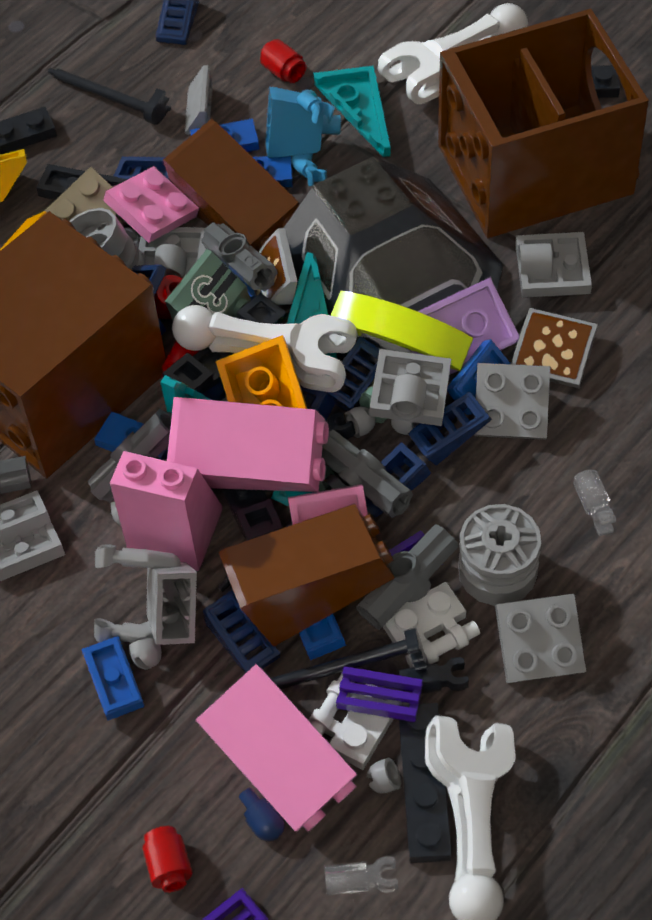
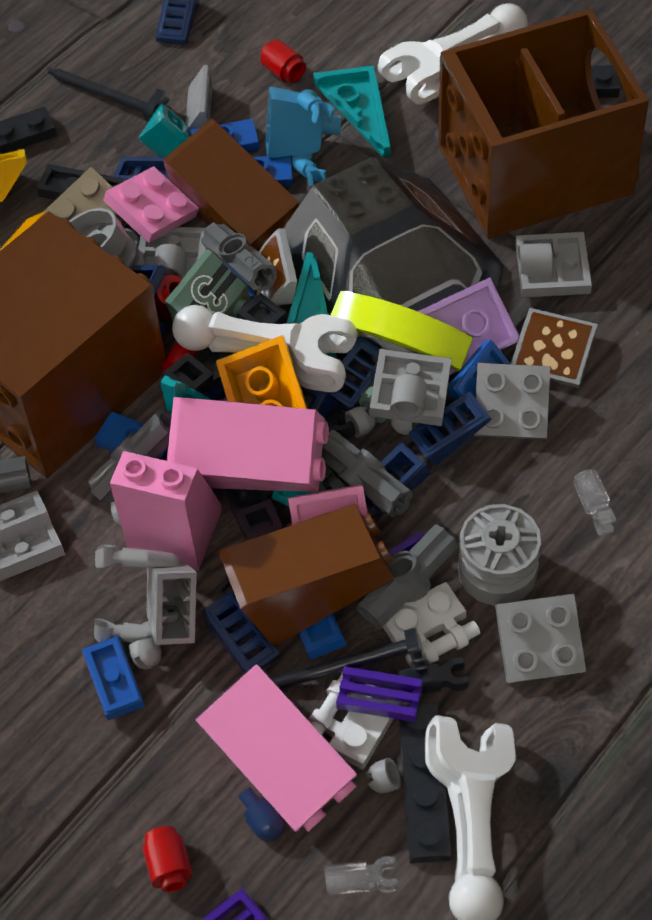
none -> teal slope [138,103,189,157]

